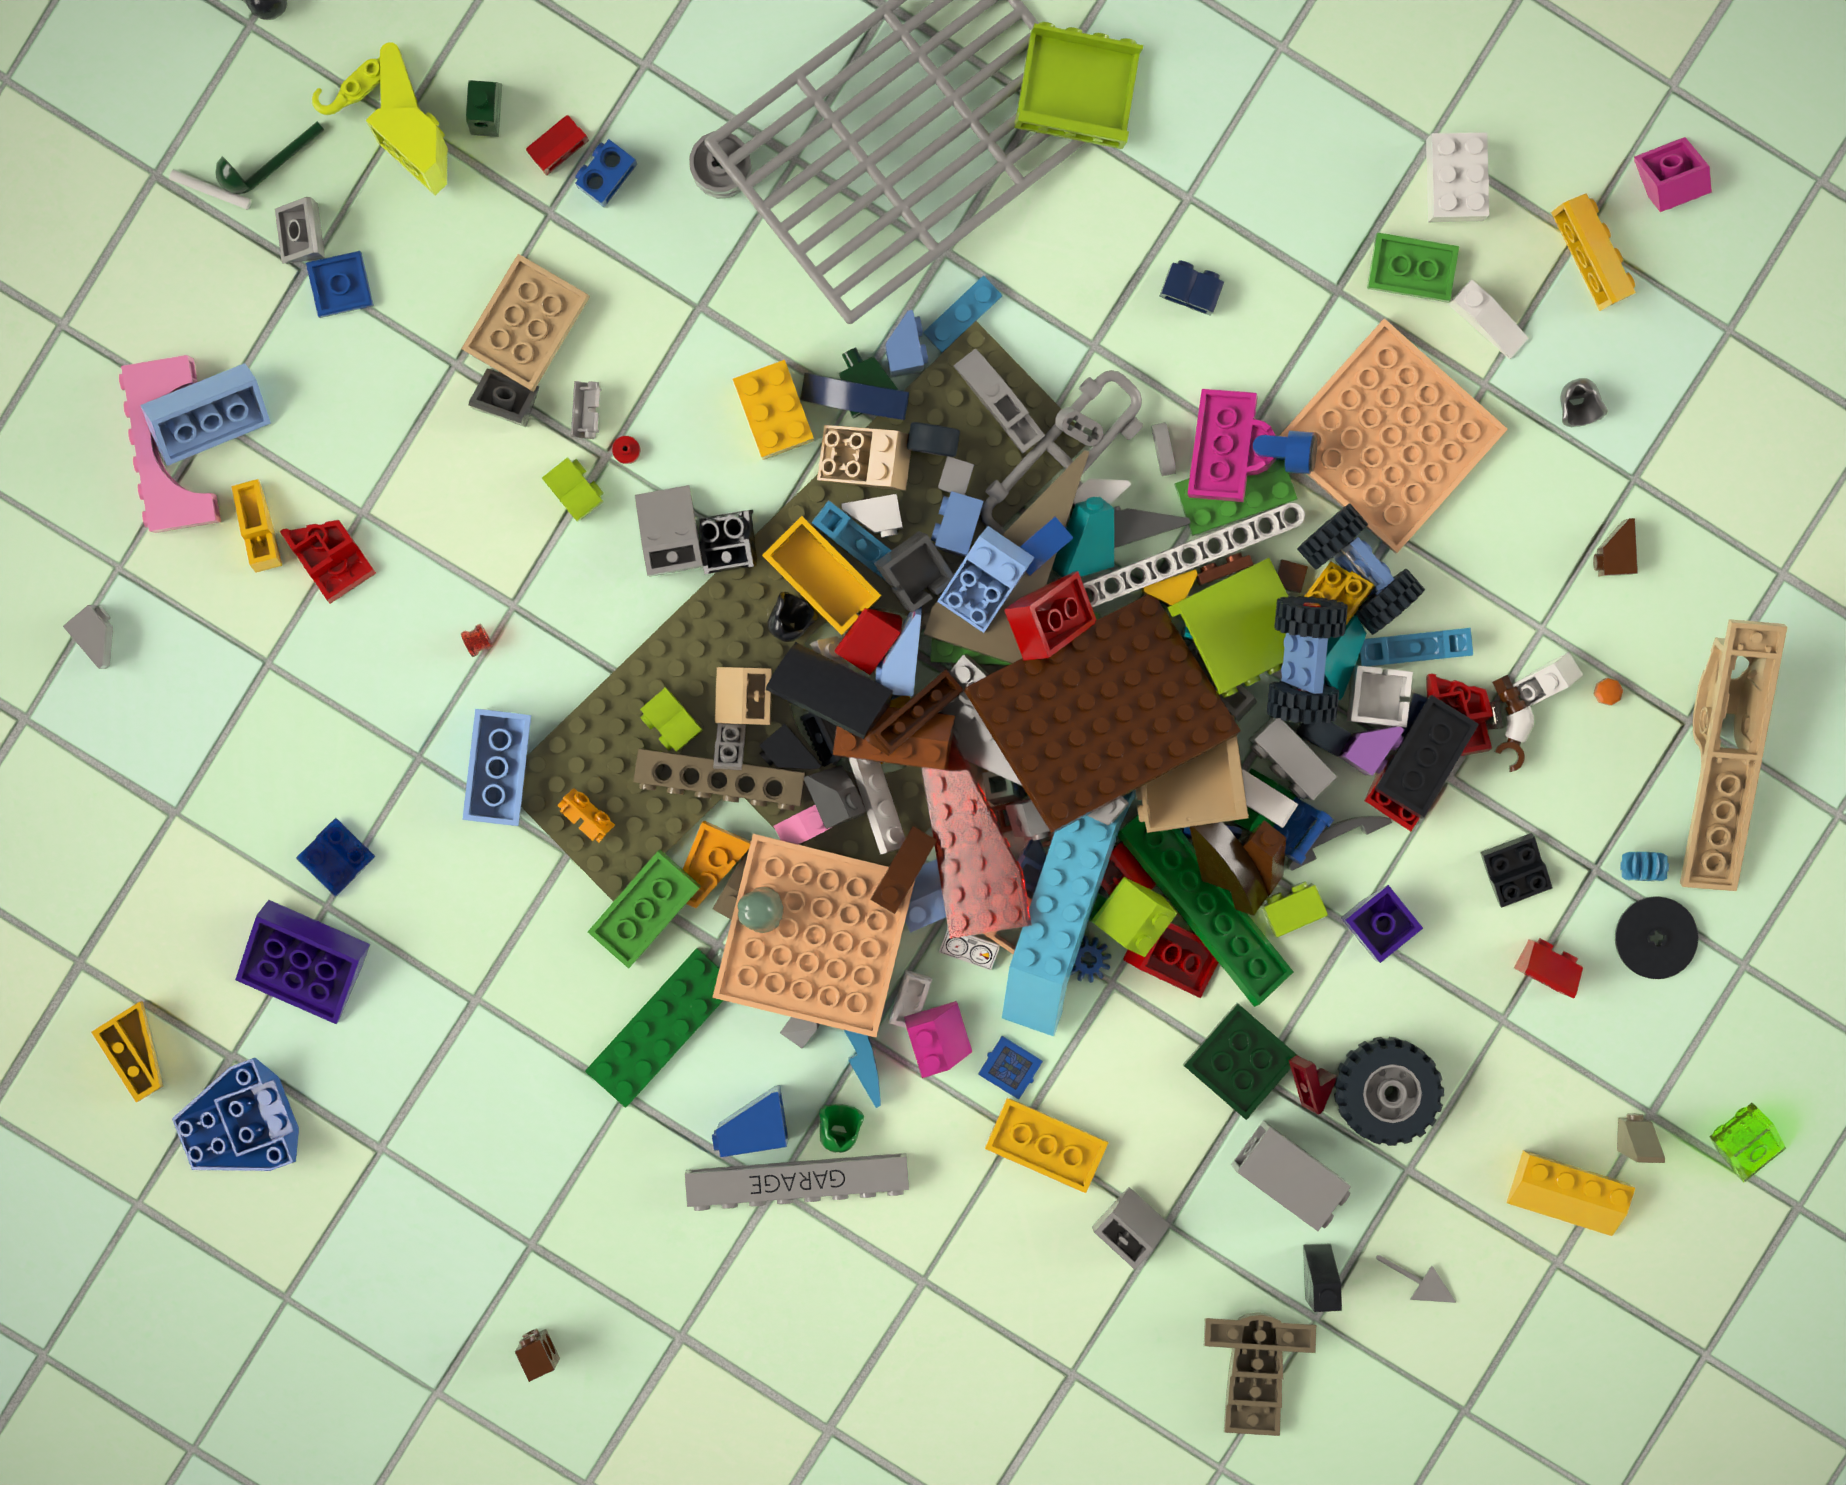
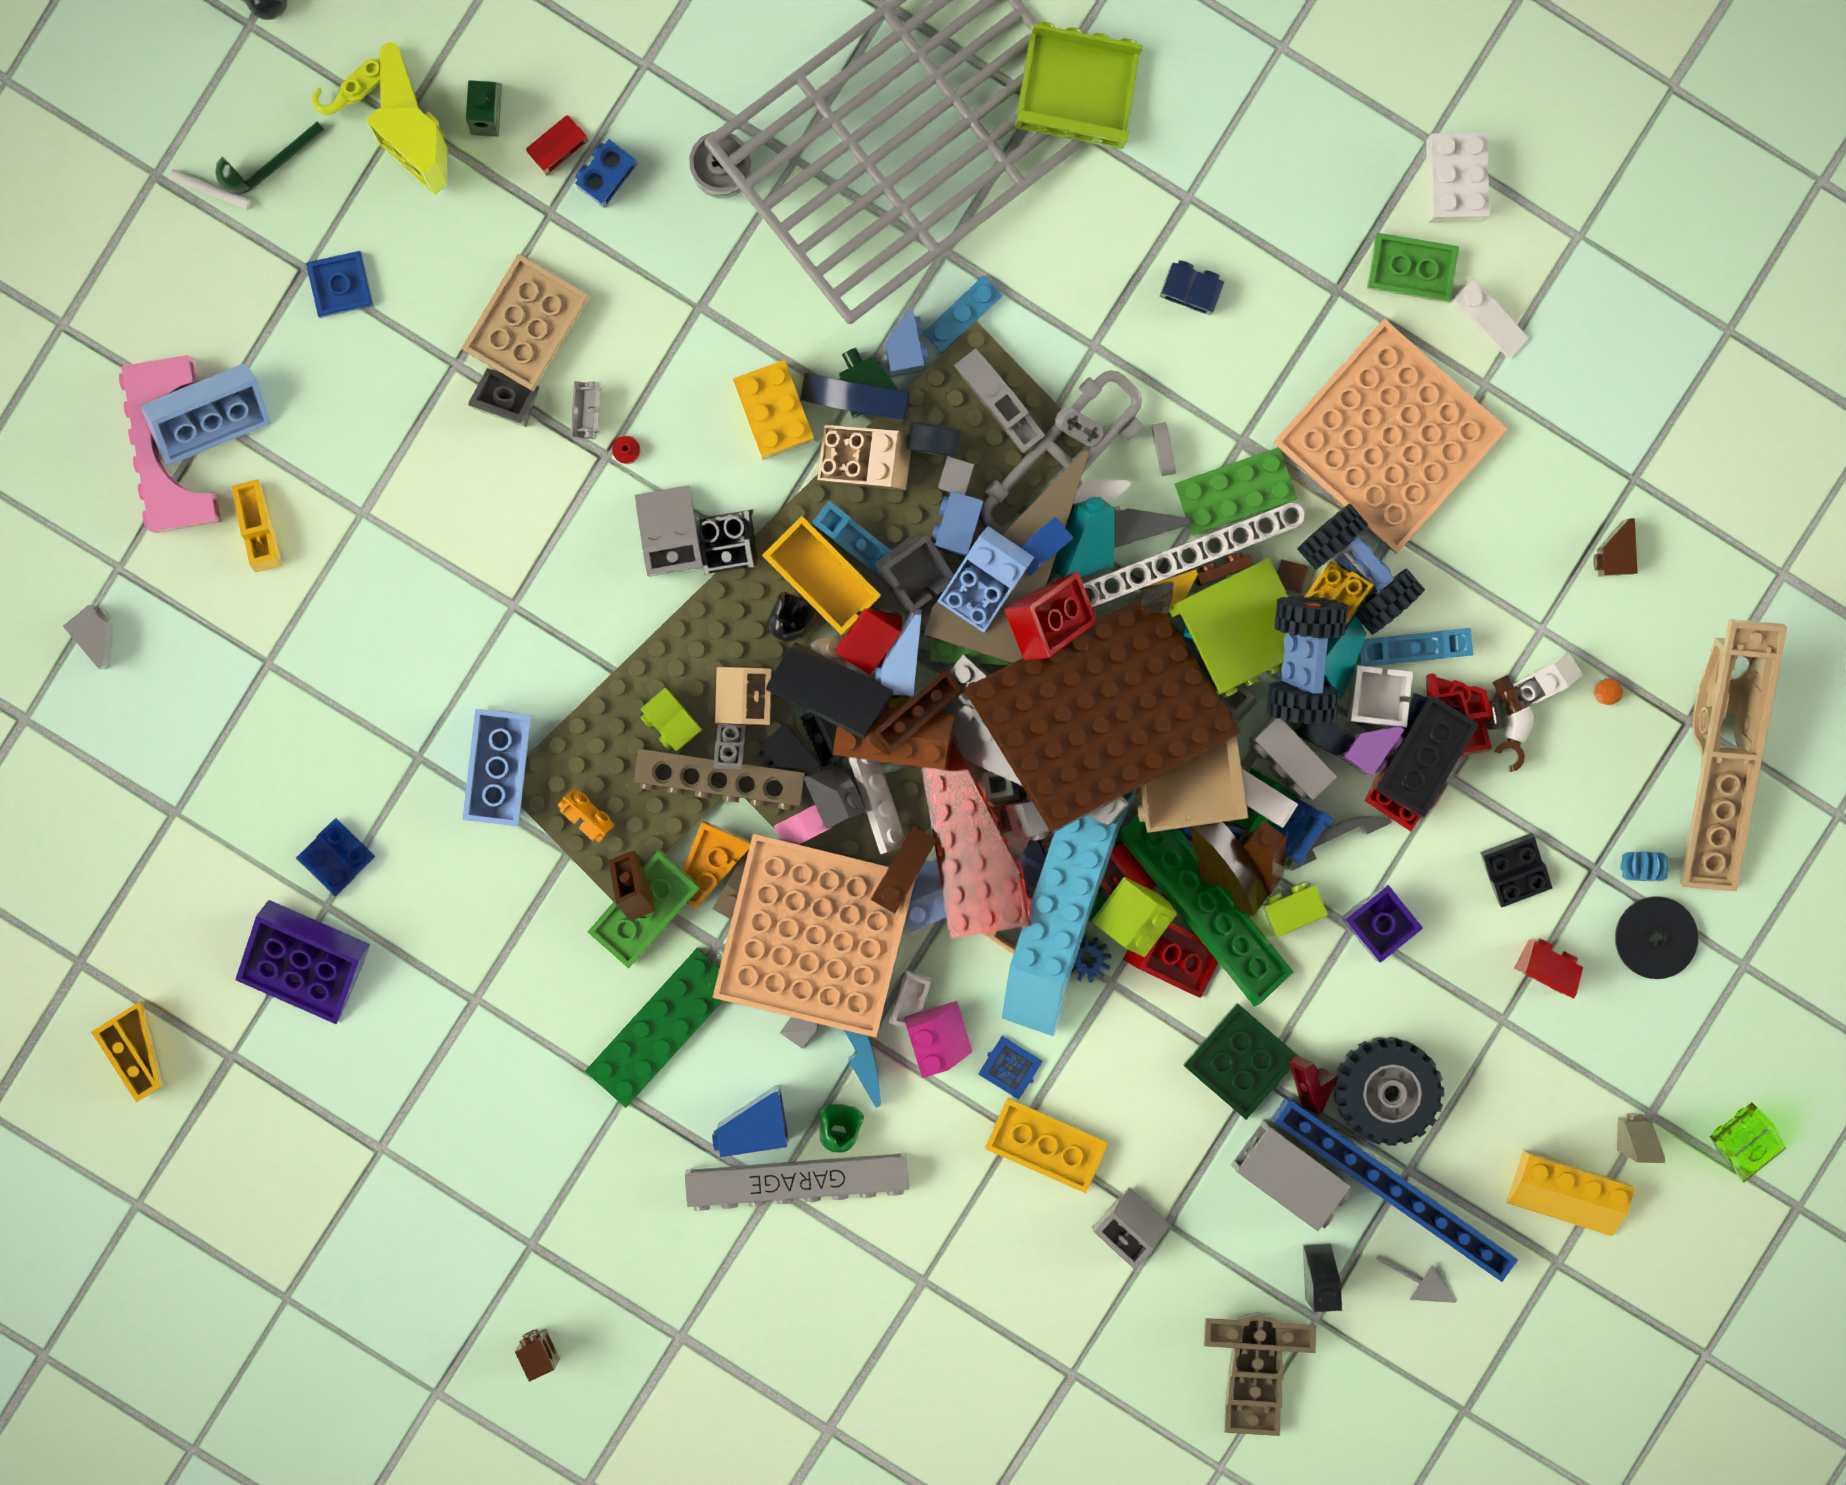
blue wedge [172,1057,299,1171] -> none
light grey slope [274,197,325,264] -> none
red slope [280,520,376,604] -> none
clear red wheel [460,623,493,657] -> none
lime brick [542,457,604,522] -> none
sand green hair [737,887,783,933] -> none
white slope [841,494,902,537] -> none
slope [939,926,1000,970] -> none
dark pink plate [1187,389,1317,502] -> none
yellow slope [1551,193,1636,311] -> none
flat silver hair [1560,378,1608,427] -> none
dark pink slope [1634,137,1712,212] -> none
none -> reddish brown slope [609,850,655,921]
none -> clear smoke slope [1140,582,1174,614]
none -> blue brick [1271,1096,1518,1282]

